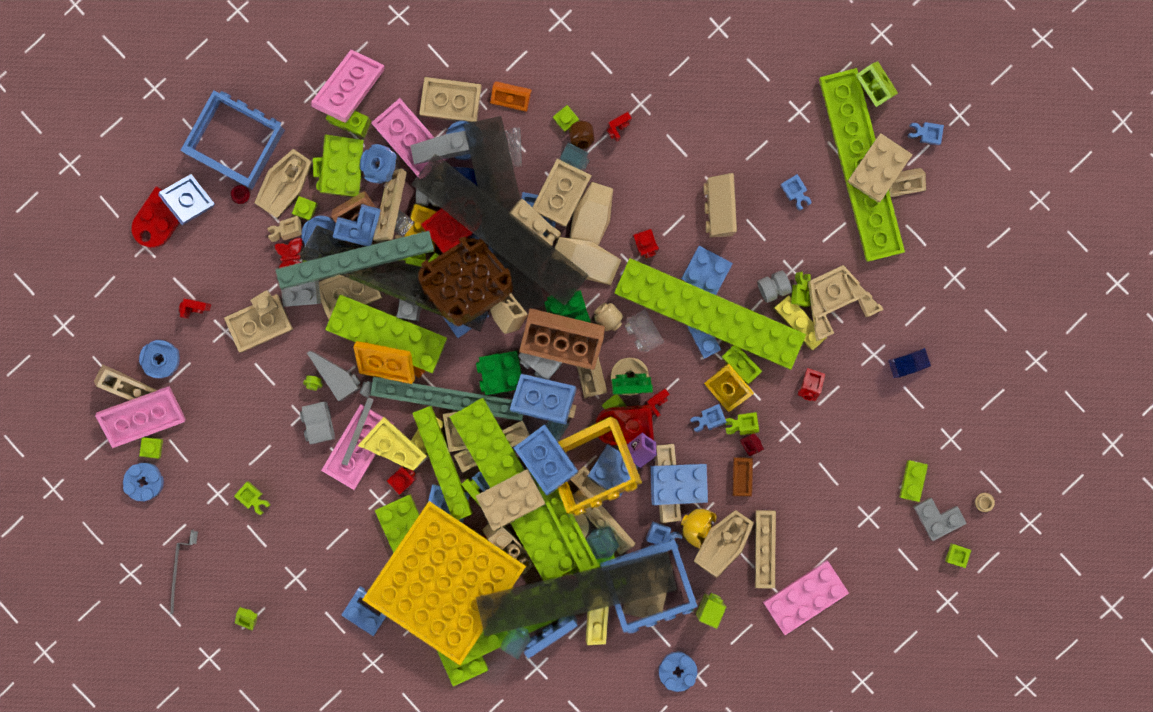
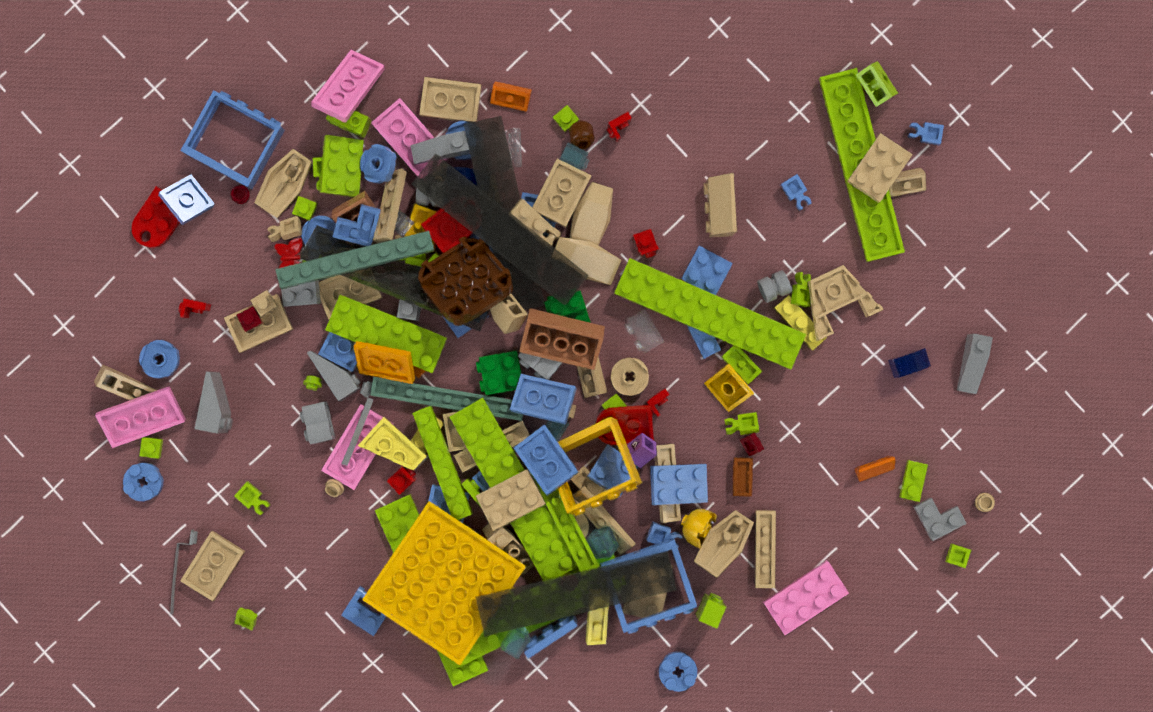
tan head [594,303,623,331] -> none
green plate [611,373,653,394] -> none
medium blue plate [690,404,727,432] -> none
red bracket [798,368,825,401] -> none
none -> tan plate [180,531,245,601]
none -> light grey slope [195,371,233,434]
none -> dark red plate [236,306,264,332]
none -> medium blue plate [318,332,357,372]
none -> tan plate [325,479,344,497]
none -> orange slope [854,456,896,482]
none -> light grey slope [957,334,993,394]

